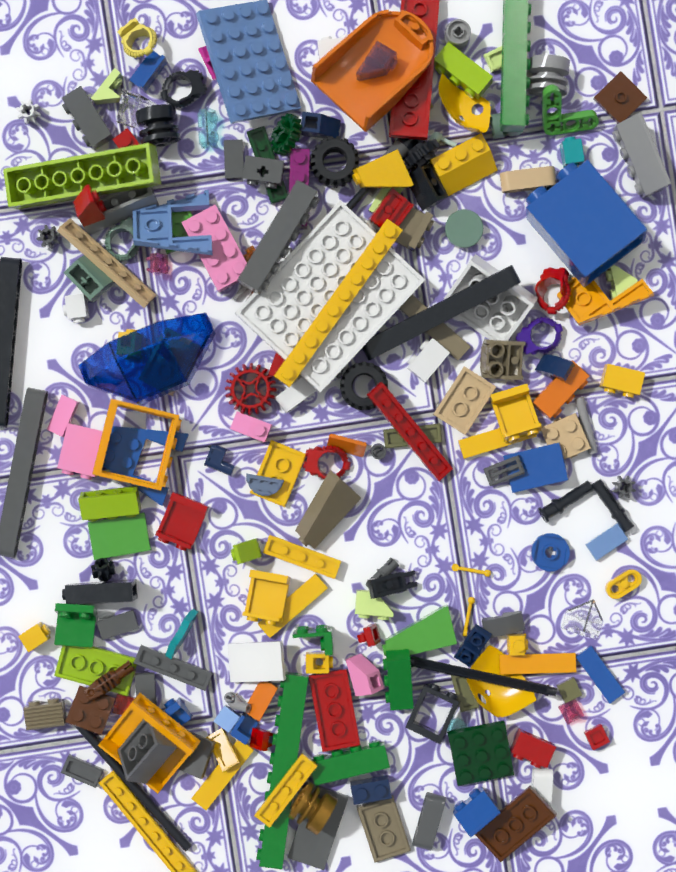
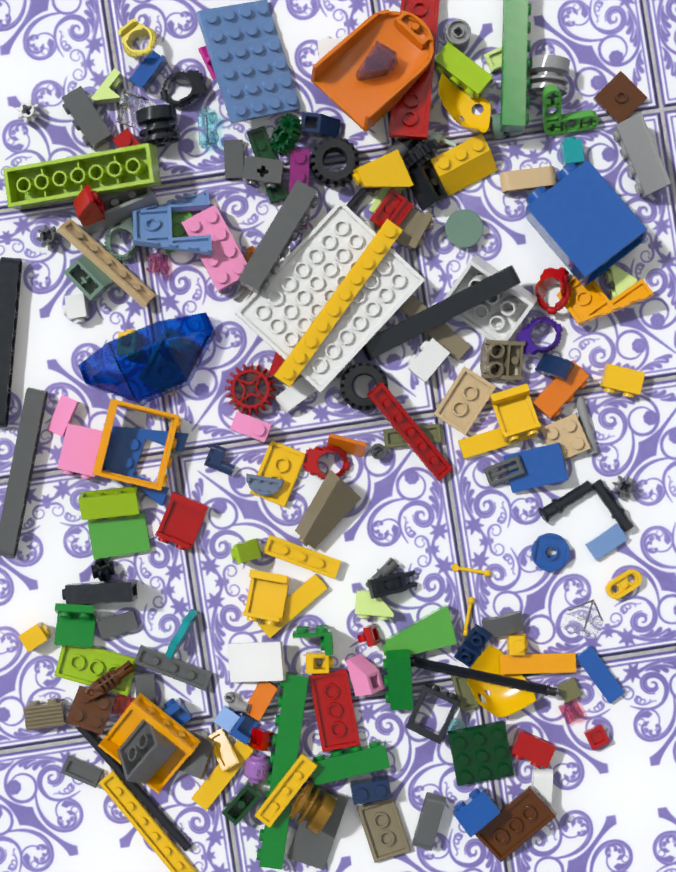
none -> dark green brick [222,779,263,826]
none -> medium lavender head [244,754,270,784]

